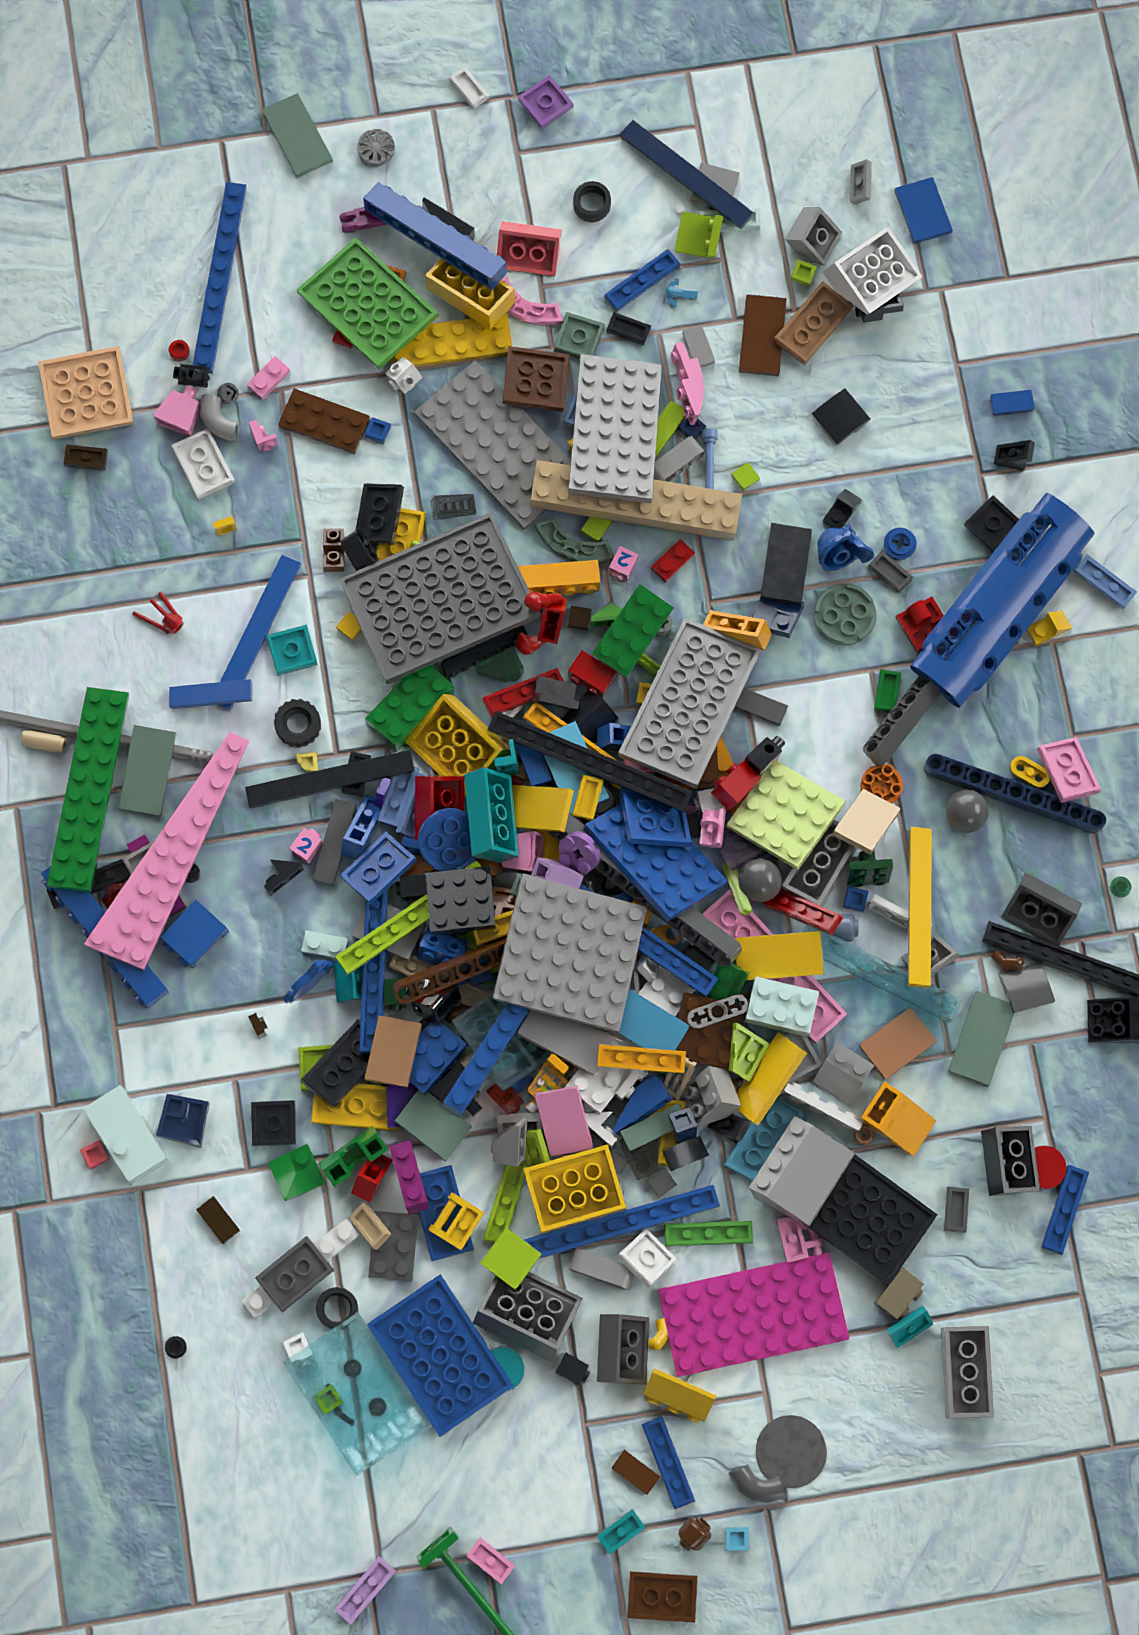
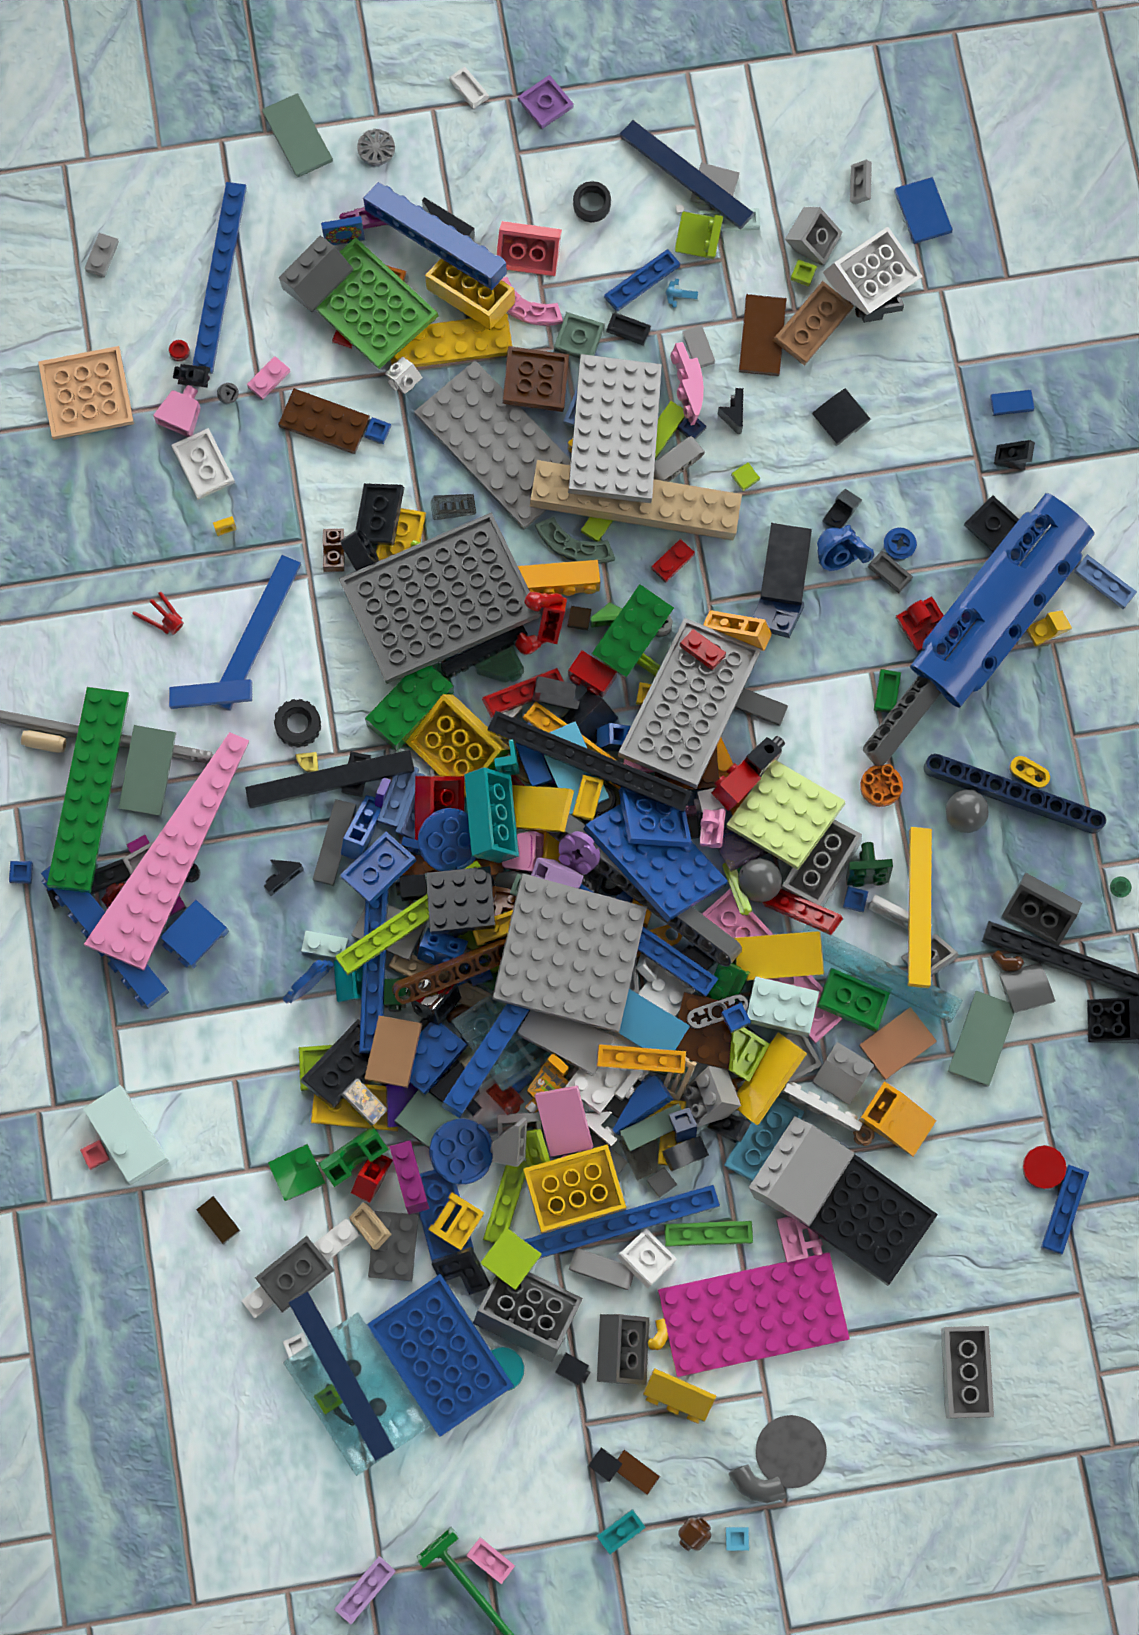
dark brown plate [63,444,109,471] -> none
dark blue plate [156,1094,210,1148] -> none
black plate [165,1336,187,1359] -> none
light grey cylinder [200,394,238,442] -> none
dark brown plate [248,1013,268,1039] -> none
bright pink bracket [249,419,278,451] -> none
black plate [251,1100,296,1147] -> none
teal tile [266,624,318,676] -> none
bright pink brick [289,828,323,864] -> none
black tyre [316,1287,359,1330] -> none
yellow tile [336,611,362,641] -> none
bright pink brick [609,546,639,582] -> none
reddish brown plate [627,1571,698,1623] -> none
blue tile [641,1416,695,1510] -> none
medium blue piece [701,429,718,489] -> none
sand green tile [814,584,877,645] -> none
sand blue head [832,914,859,942] -> none
tan tile [833,789,901,855] -> none
dark tan brick [874,1268,924,1320] -> none
teal plate [886,1305,934,1349] -> none
dark grey tile [944,1186,969,1233] -> none
black slope [981,1126,1040,1196] -> none
bright pink tile [1037,737,1101,803] -> none
none -> blue tile [9,861,33,884]
none -> light grey plate [85,233,119,277]
none -> dark grey slope [279,235,353,312]
none -> dark blue tile [288,1291,395,1461]
none -> blue tile [321,216,365,246]
none -> tile [341,1079,388,1126]
none -> blue tile [429,1118,493,1185]
none -> black plate [431,1247,491,1295]
none -> black panel [588,1447,622,1482]
none -> plate [679,629,726,671]
none -> black slope [717,388,744,434]
none -> blue plate [721,1003,751,1033]
none -> green tile [817,968,890,1032]

